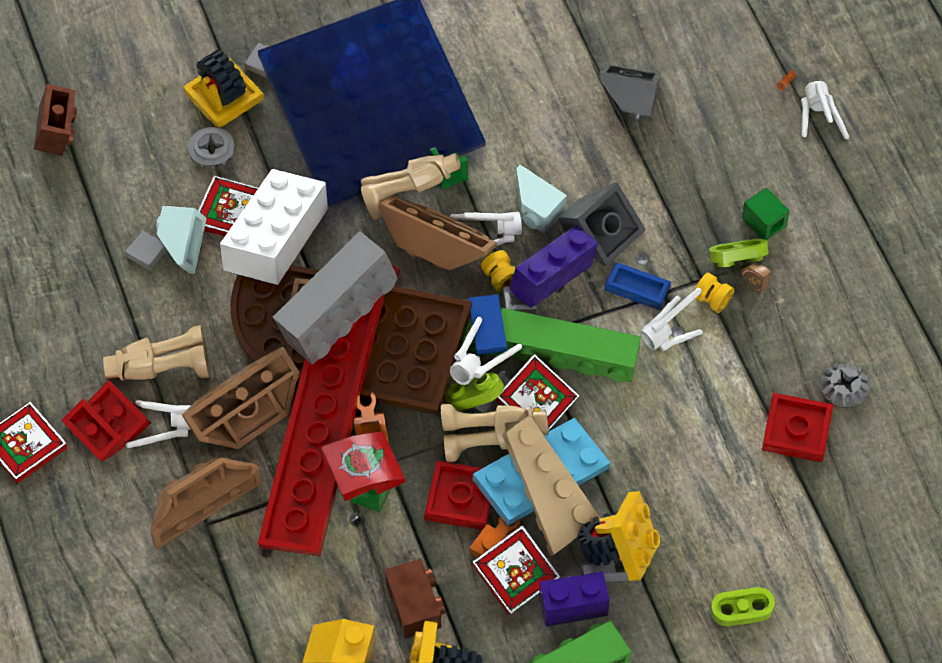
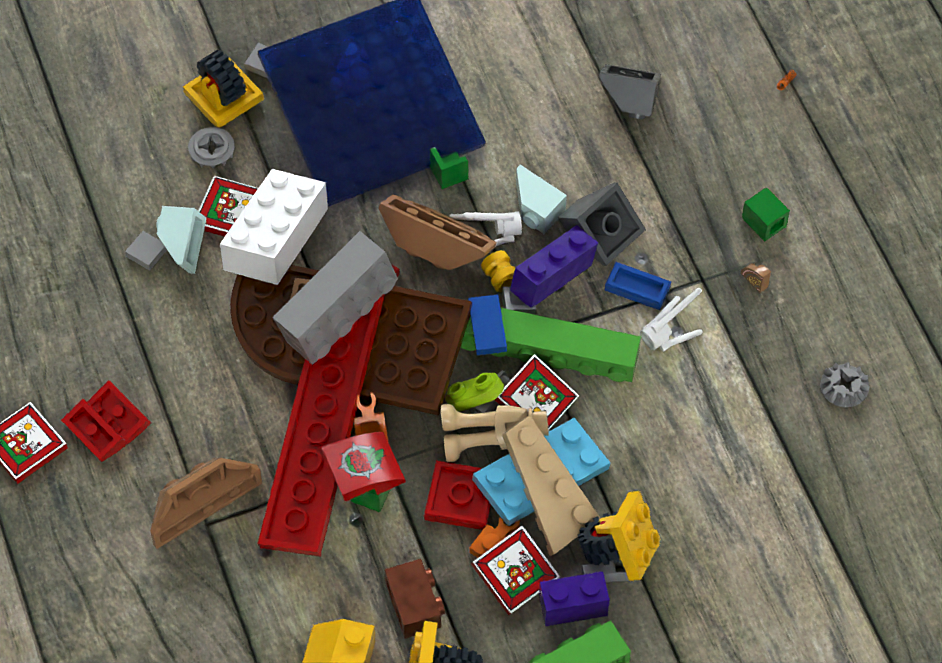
copper brick [34,84,77,156] -> none
tan piece [103,325,210,381] -> none
white plant [125,400,191,448] -> none
medium nougat wedge [182,347,300,449] -> none
tan piece [361,153,460,220] -> none
white plant [450,317,522,385] -> none
yellow wheel [694,272,734,313] -> none
lime plate [709,239,769,267] -> none
lime plate [711,587,775,627] -> none
red tile [762,392,834,463] -> none
white plant [801,81,849,140] -> none

